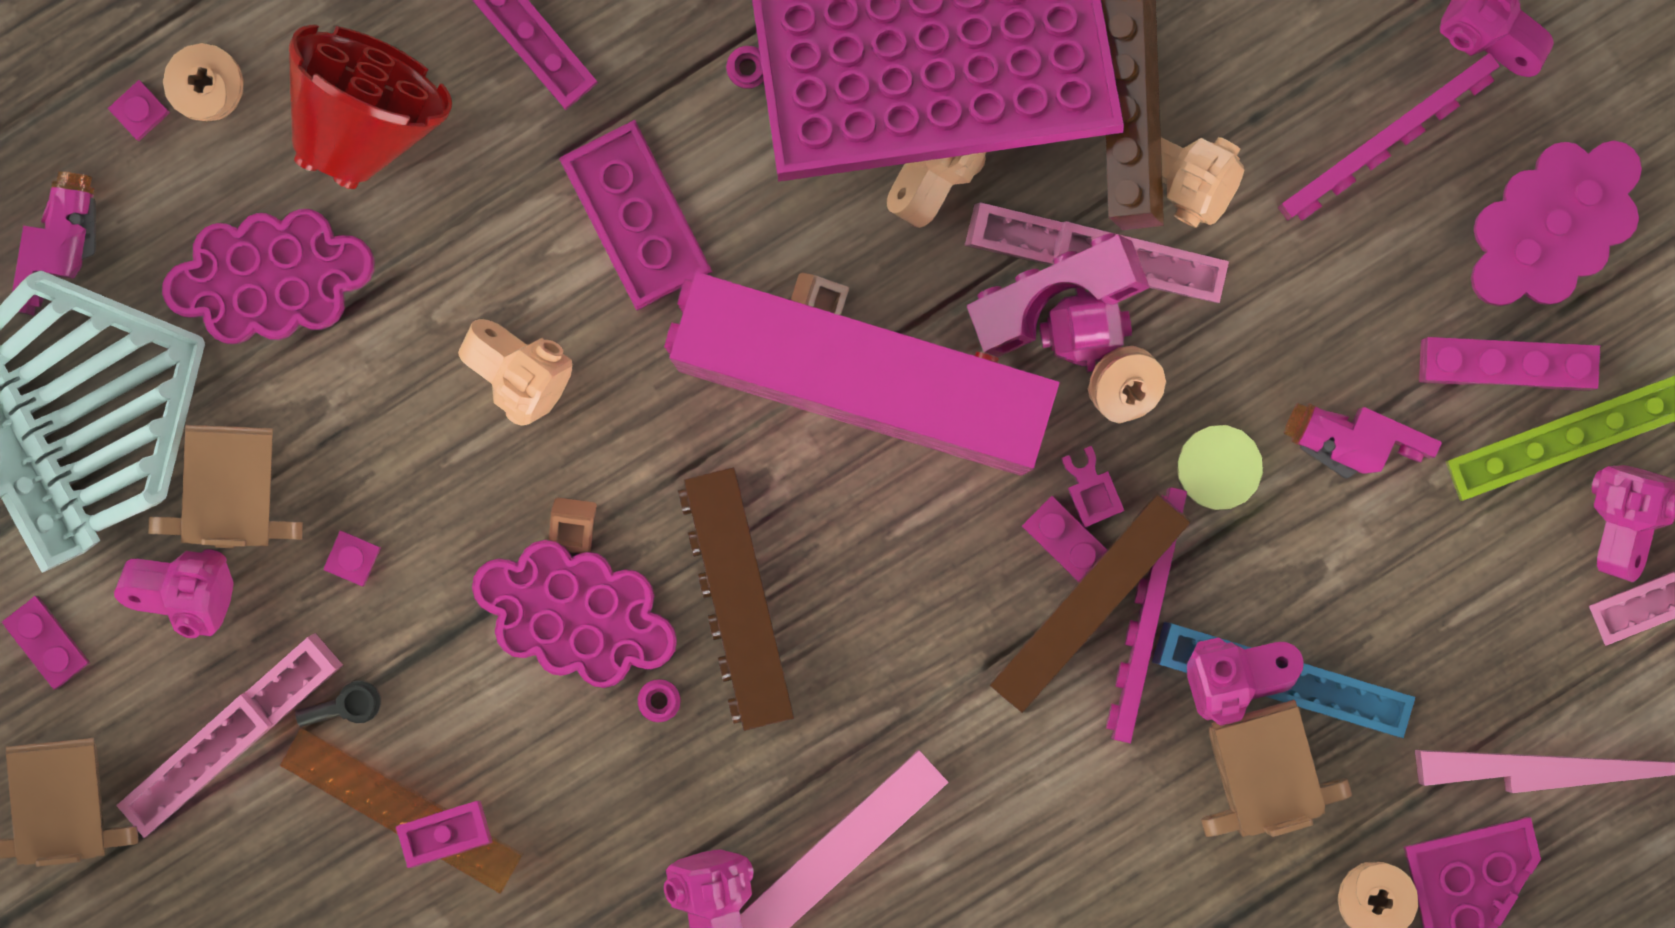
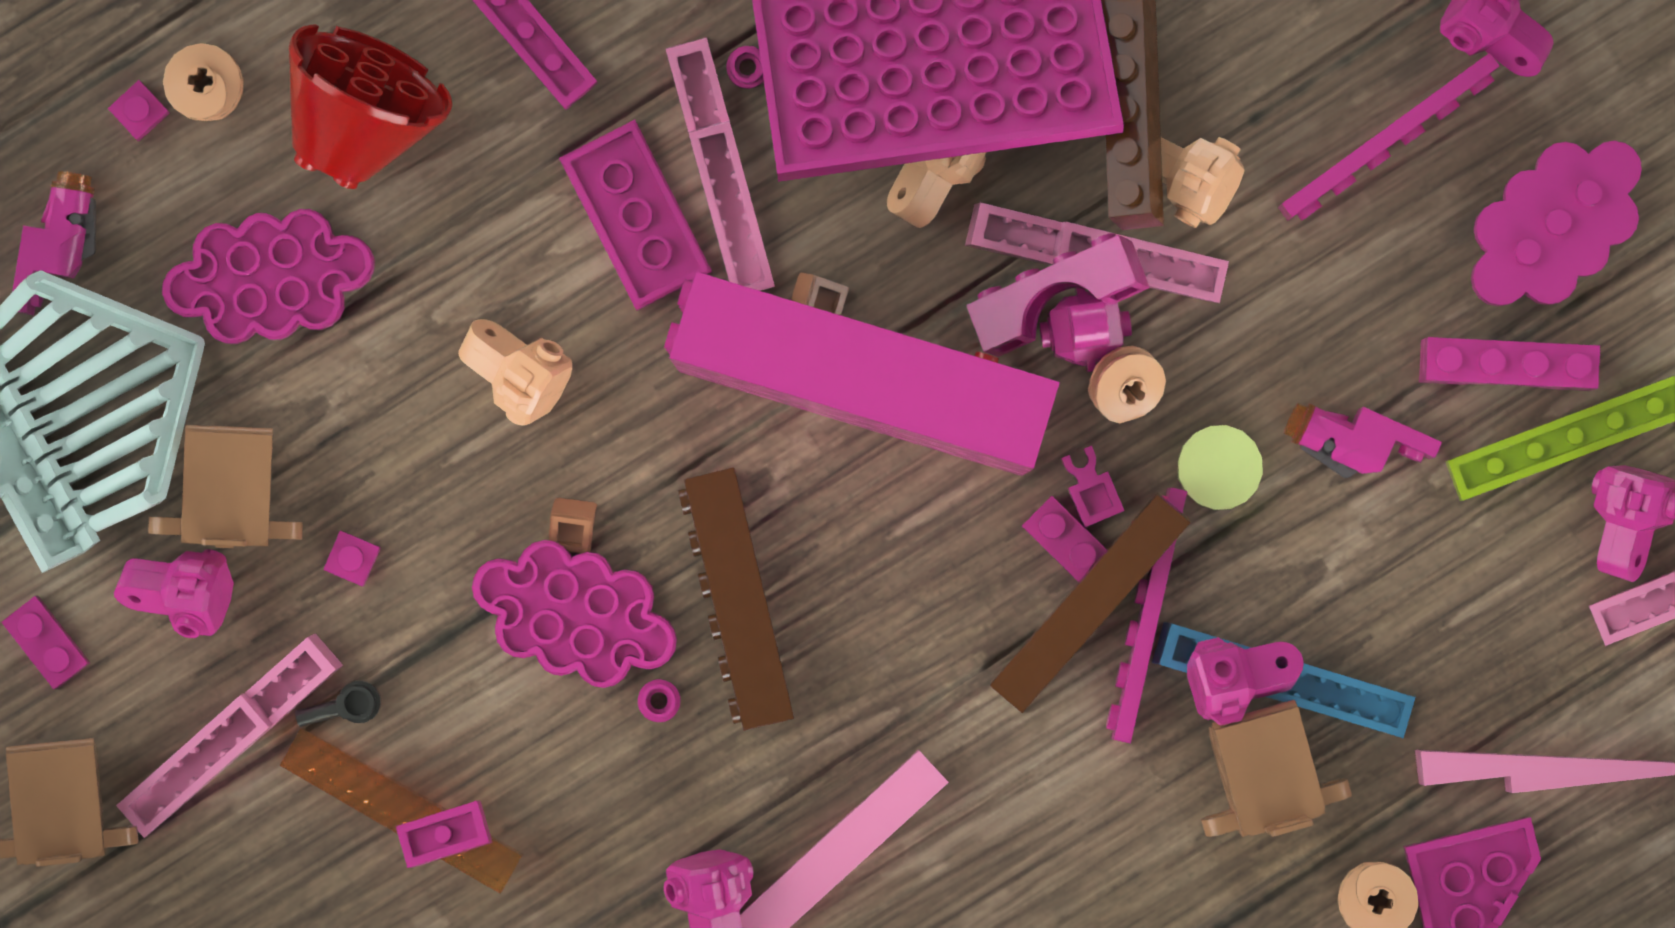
none -> bright pink slope [666,37,775,291]

